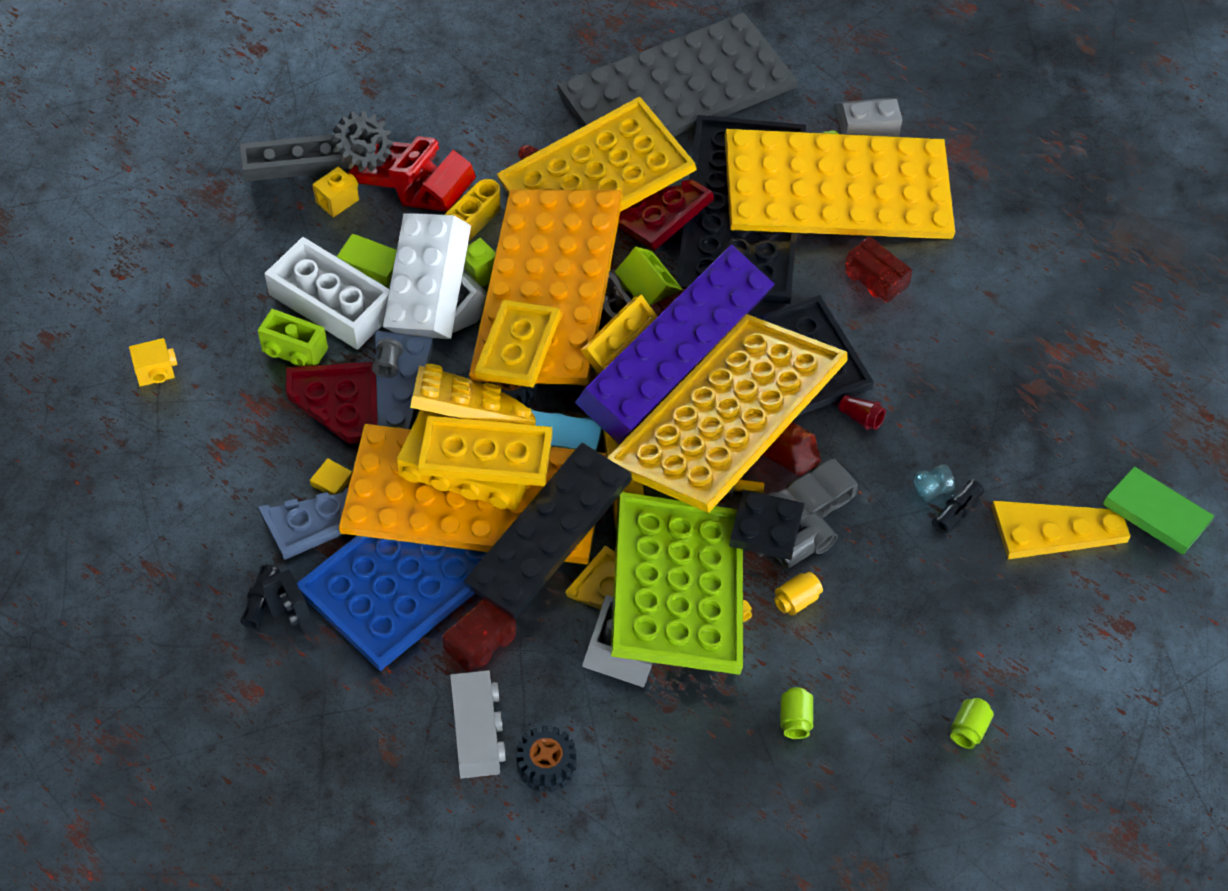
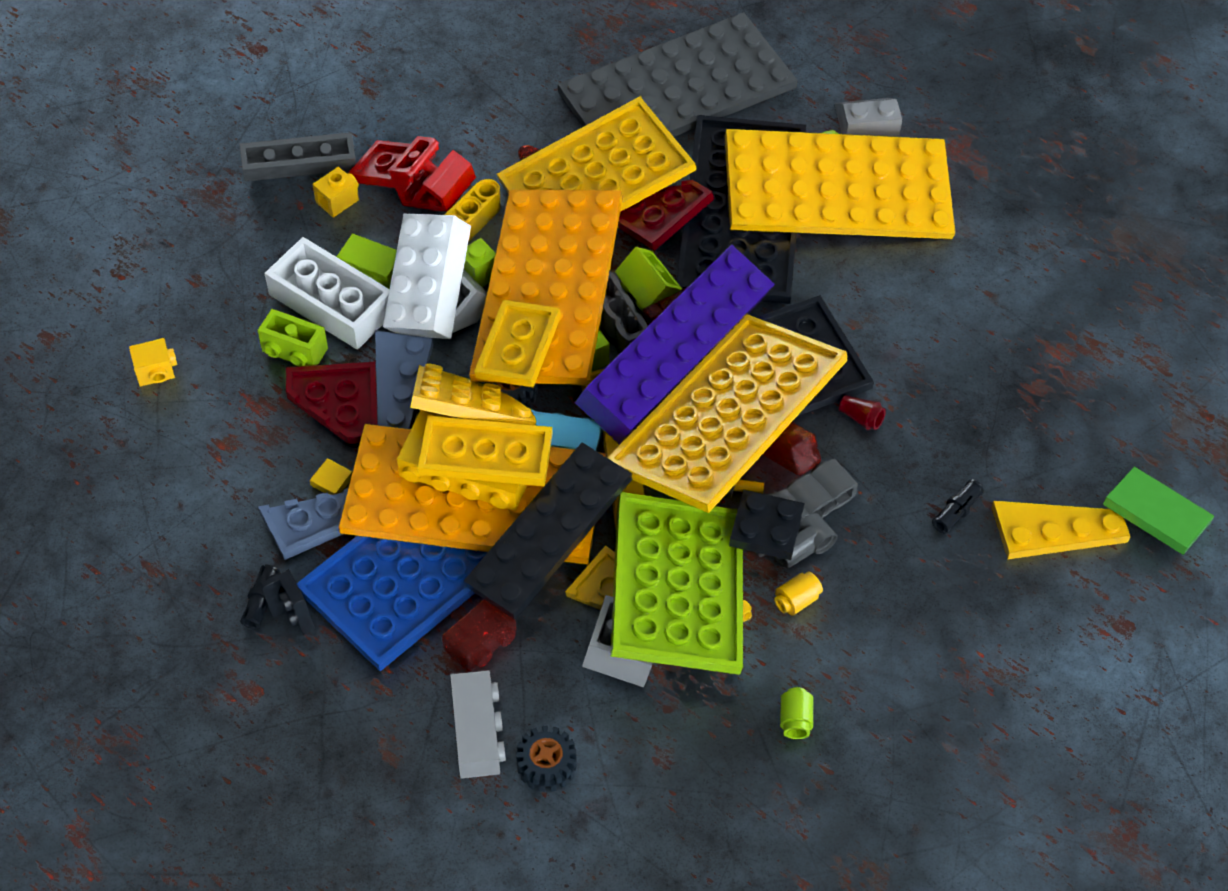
dark grey gear [331,111,393,172] -> none
dark grey bush [372,338,404,378] -> none
yellow plate [581,294,658,374] -> none
clear red brick [845,236,913,303] -> none
clear light blue wheel [914,464,955,502] -> none
lime brick [950,698,994,749] -> none

